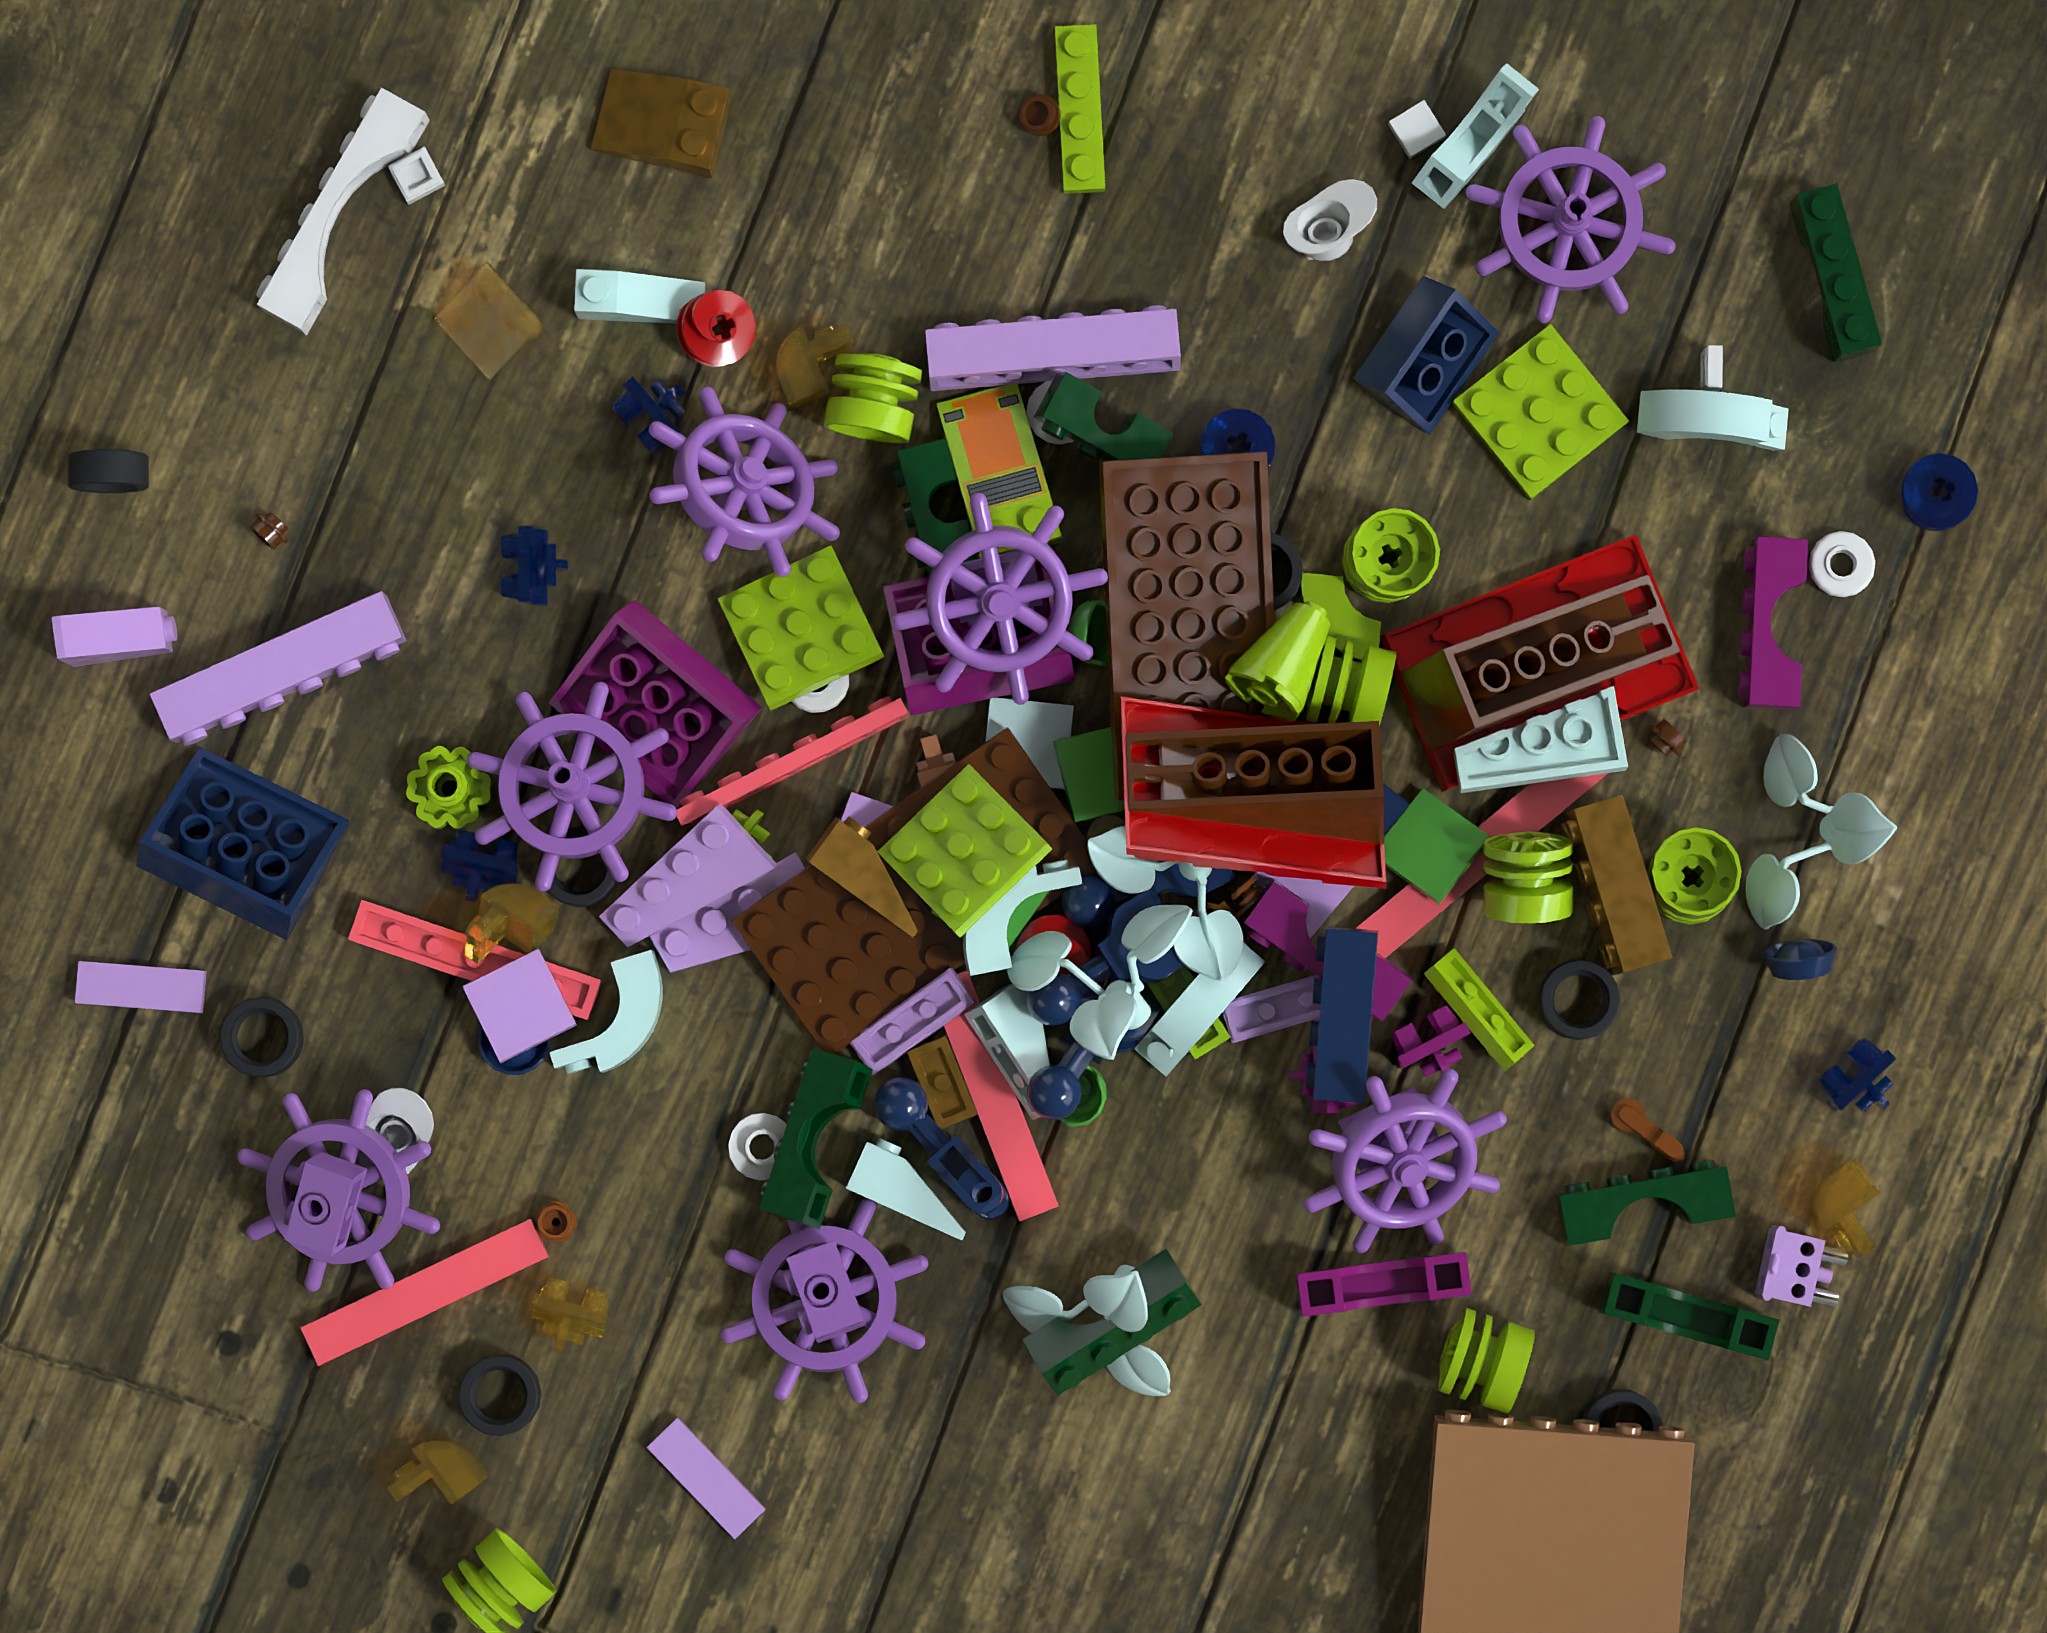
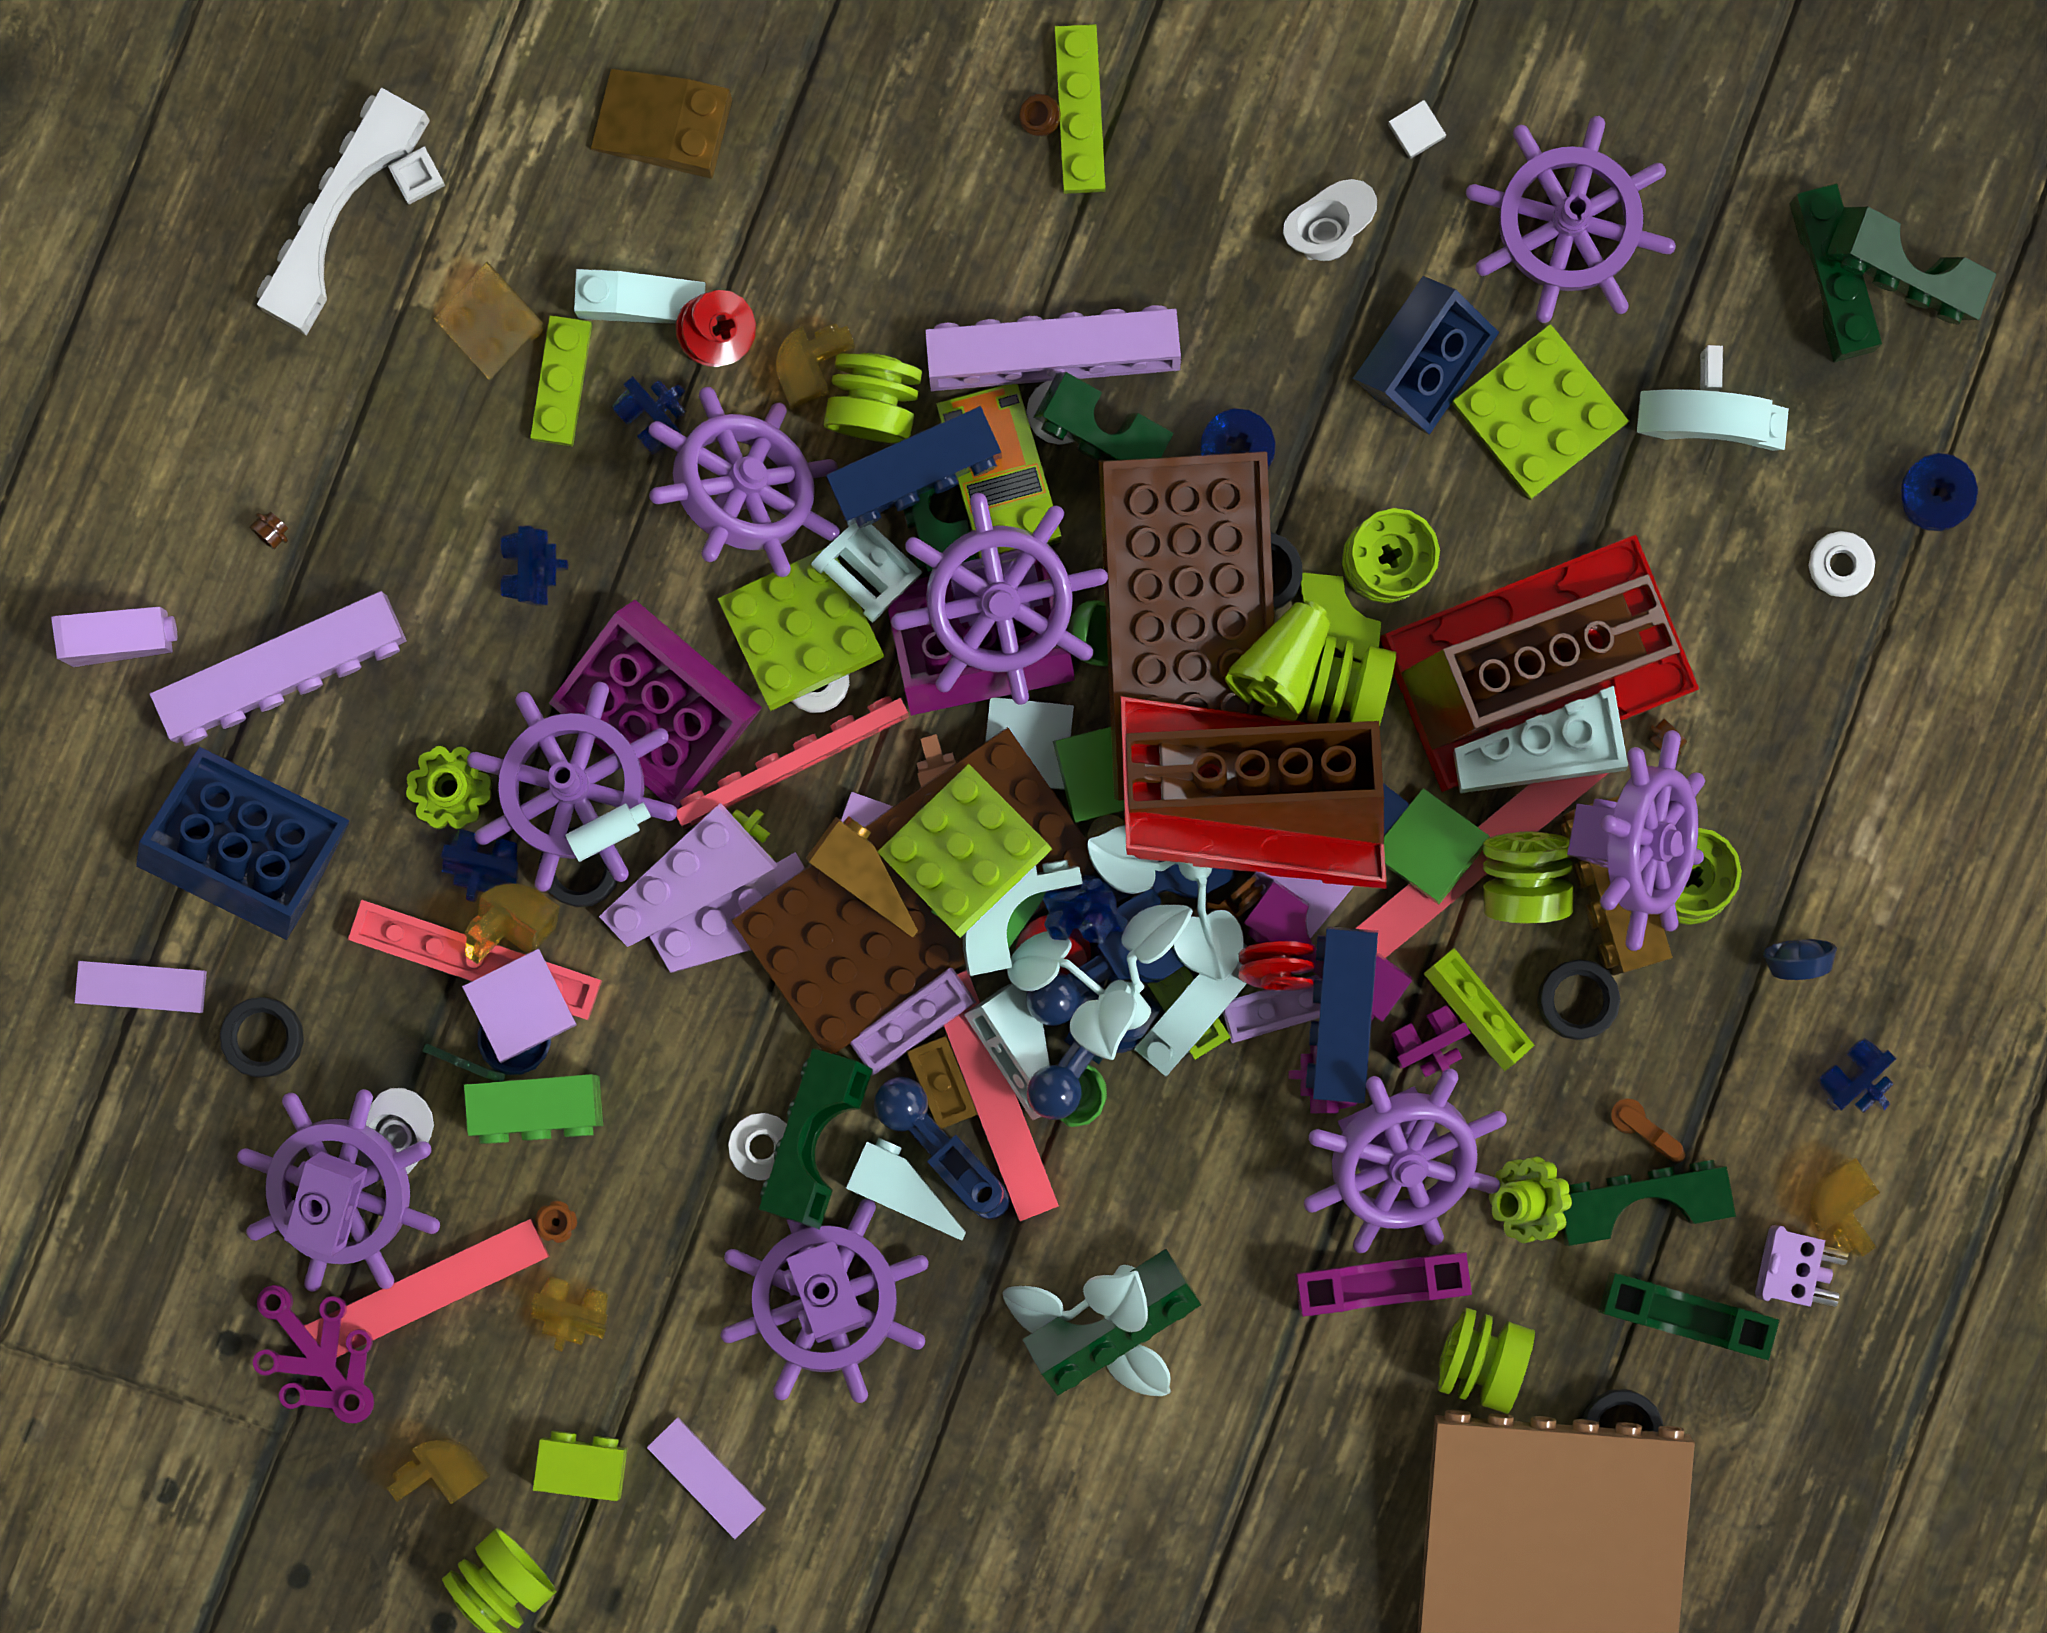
black tyre [68,449,149,493] -> none
black tyre [458,1354,542,1436] -> none
light aqua arch [549,950,663,1074] -> none
light aqua arch [1412,63,1539,209] -> none
magenta arch [1737,537,1808,711] -> none
light aqua plant [1746,734,1897,929] -> none
none -> magenta plant [253,1285,374,1423]
none -> clear green piece [423,1044,505,1082]
none -> bright green brick [464,1074,603,1144]
none -> lime plate [530,315,592,447]
none -> lime brick [533,1431,628,1501]
none -> light aqua cylinder [565,802,651,862]
none -> light aqua plate [811,523,922,623]
none -> dark blue brick [826,406,1002,528]
none -> clear blue hips [1043,878,1128,943]
none -> red piece [1238,941,1314,991]
none -> lime plant [1489,1156,1572,1243]
none -> medium lavender piece [1567,730,1705,951]
none -> dark green arch [1827,206,1996,325]

